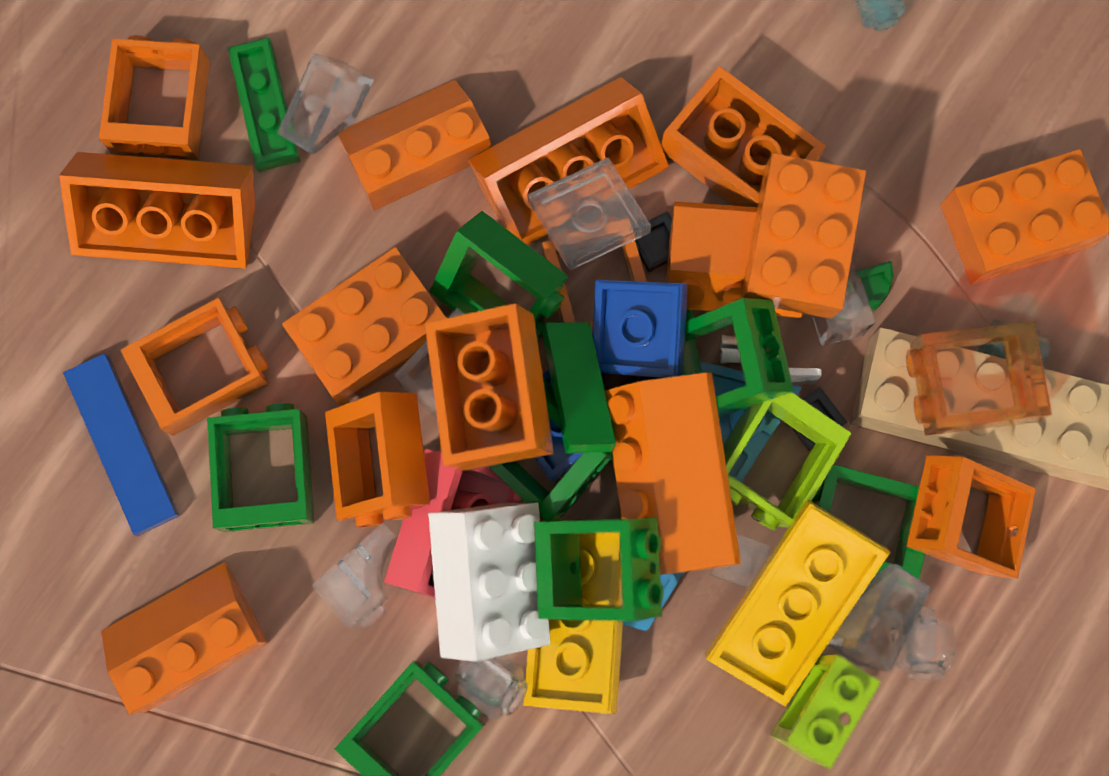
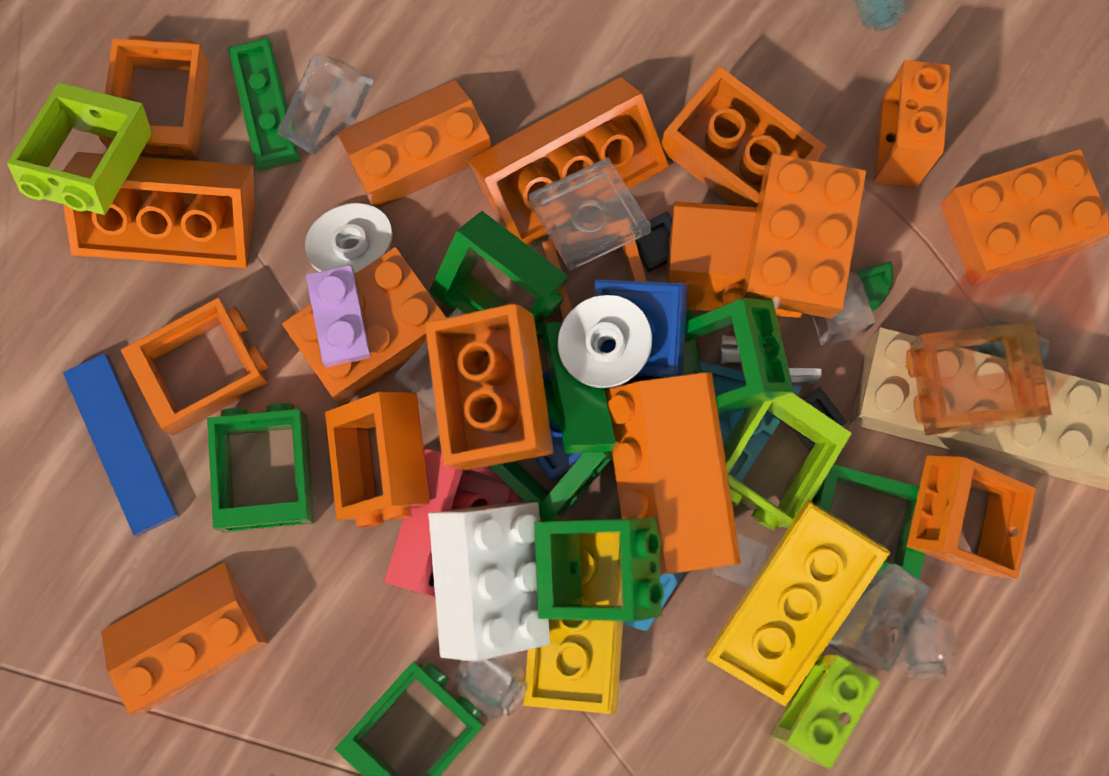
clear arch [312,522,398,629] -> none
none -> lime window [7,82,152,215]
none -> white dish [305,203,393,274]
none -> lavender plate [306,265,372,368]
none -> white dish [558,295,652,388]
none -> orange window [873,60,950,188]

